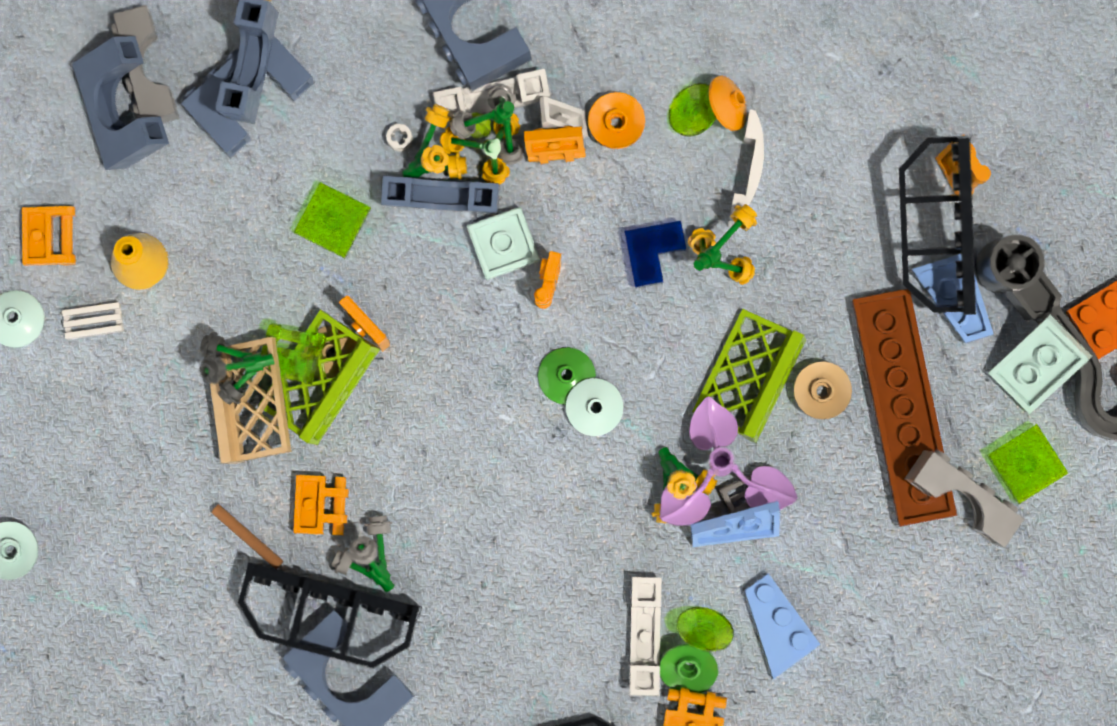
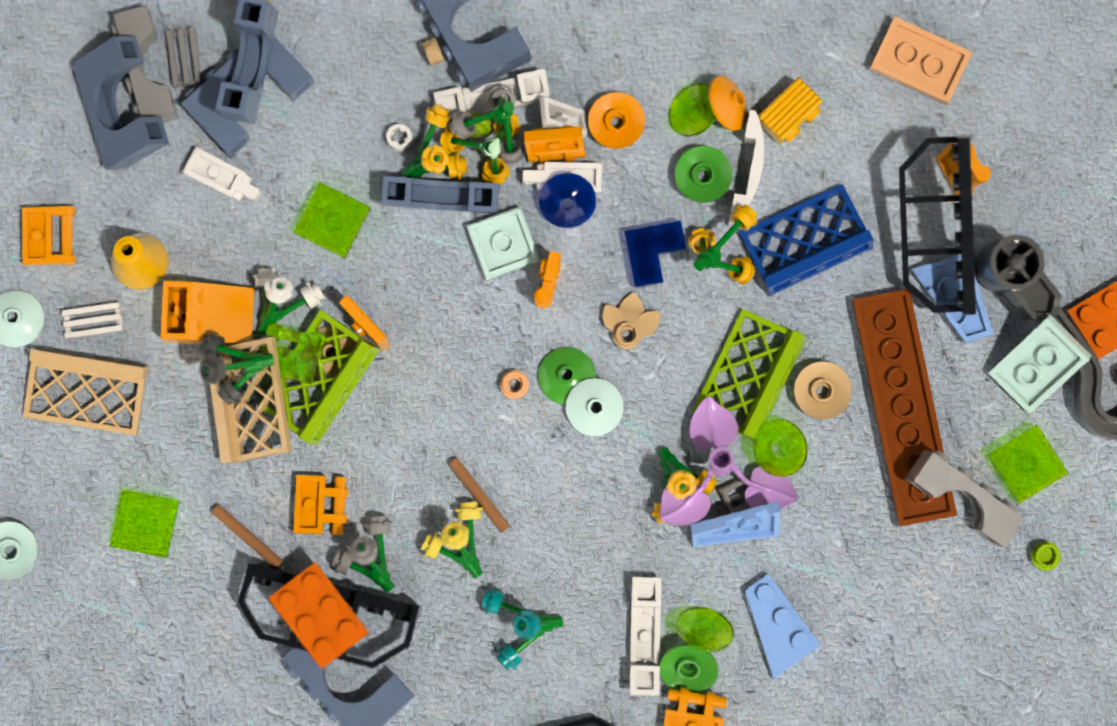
none -> tan fence [23,348,150,436]
none -> clear neon green plate [110,490,180,558]
none -> light orange slope [160,281,255,345]
none -> light grey tile [166,27,203,88]
none -> white hinge [182,147,262,203]
none -> white plant [252,269,325,335]
none -> orange plate [268,562,370,669]
none -> light yellow plant [421,502,483,578]
none -> tan axle [422,38,444,66]
none -> medium nougat bar [448,457,510,533]
none -> teal plant [481,587,563,670]
none -> light nougat plate [500,370,529,399]
none -> white hinge [522,162,602,193]
none -> clear blue dish [539,172,596,228]
none -> tan plate [602,293,660,350]
none -> bright green dish [675,146,732,203]
none -> blue fence [739,184,874,296]
none -> clear neon green dish [753,419,808,477]
none -> yellow brick [758,77,823,145]
none -> light nougat plate [870,16,973,105]
none -> lime plate [1031,542,1061,571]

